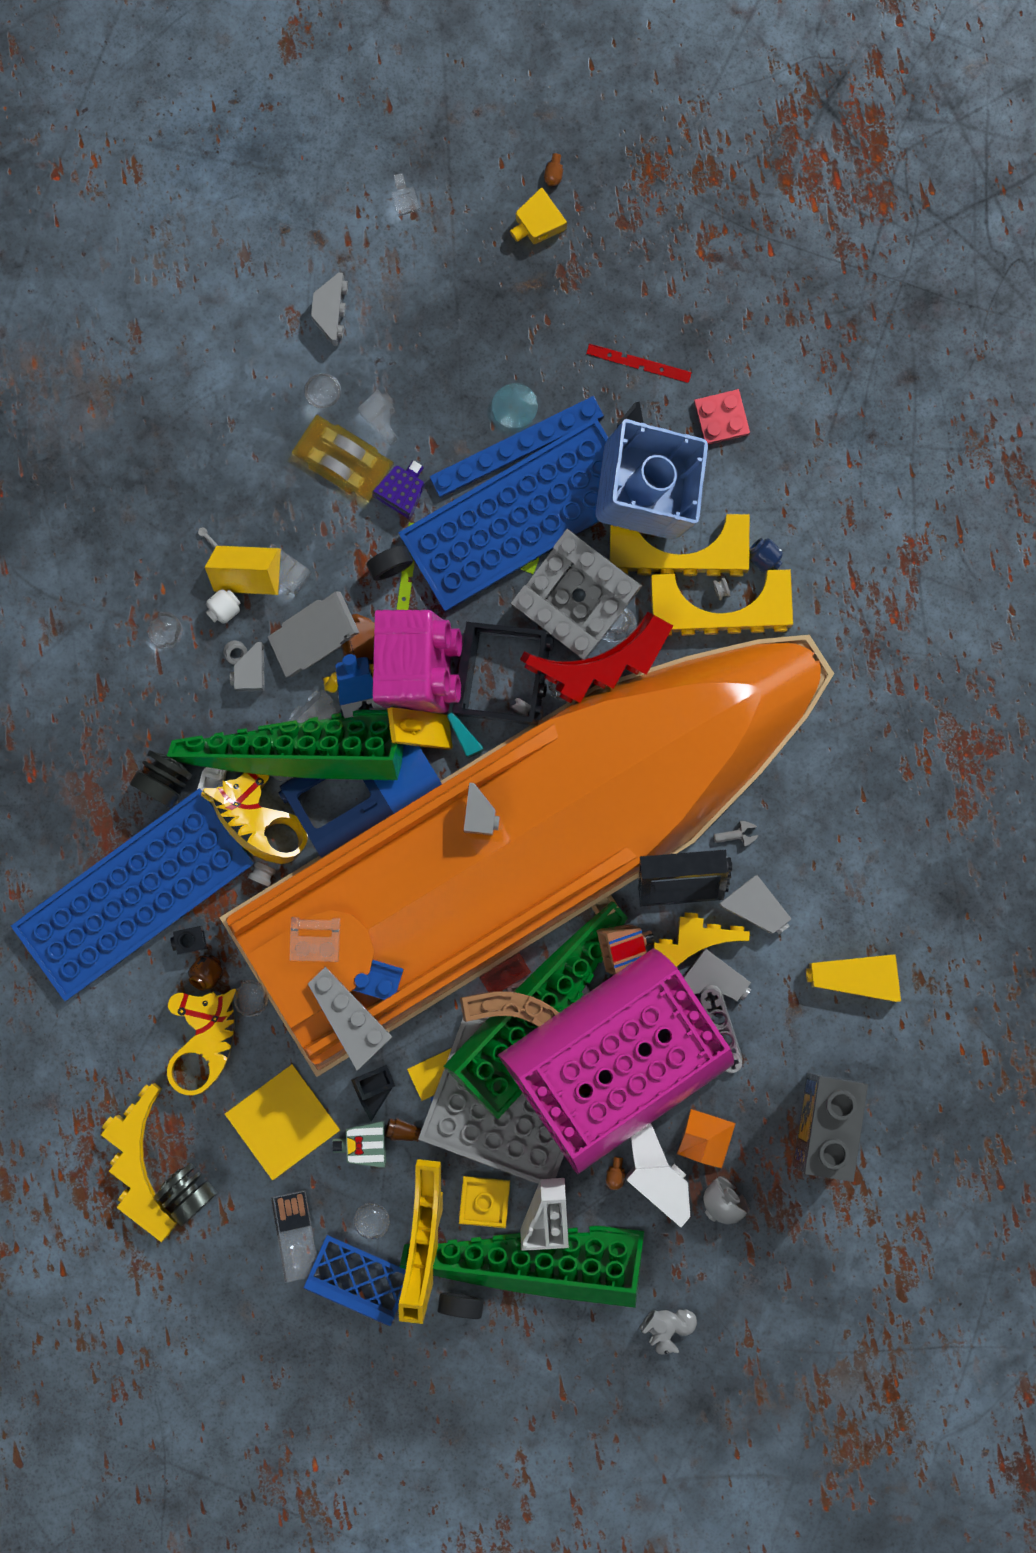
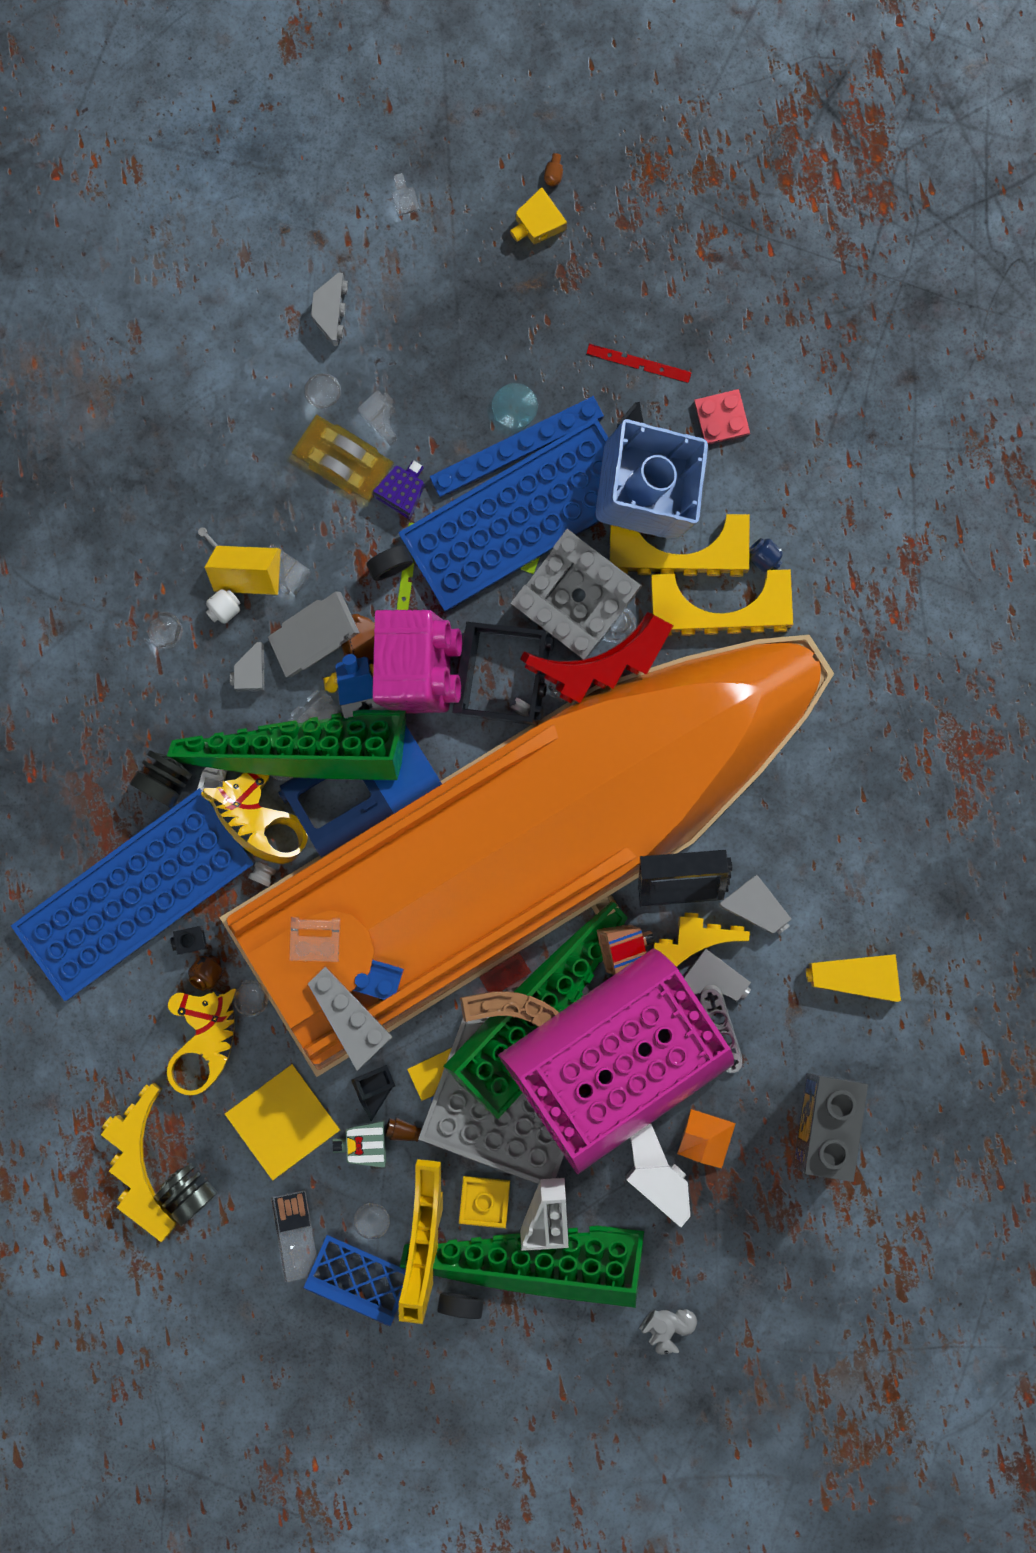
light grey piece [223,640,247,665] -> none
yellow piece [387,707,453,750] -> none
teal slope [447,713,484,758] -> none
light grey slope [464,783,500,836] -> none
dark orange cylinder [606,1156,626,1190] -> none
light grey cylinder [703,1177,750,1224] -> none
light grey bush [713,577,731,601] -> none
light grey bar [713,821,759,847] -> none

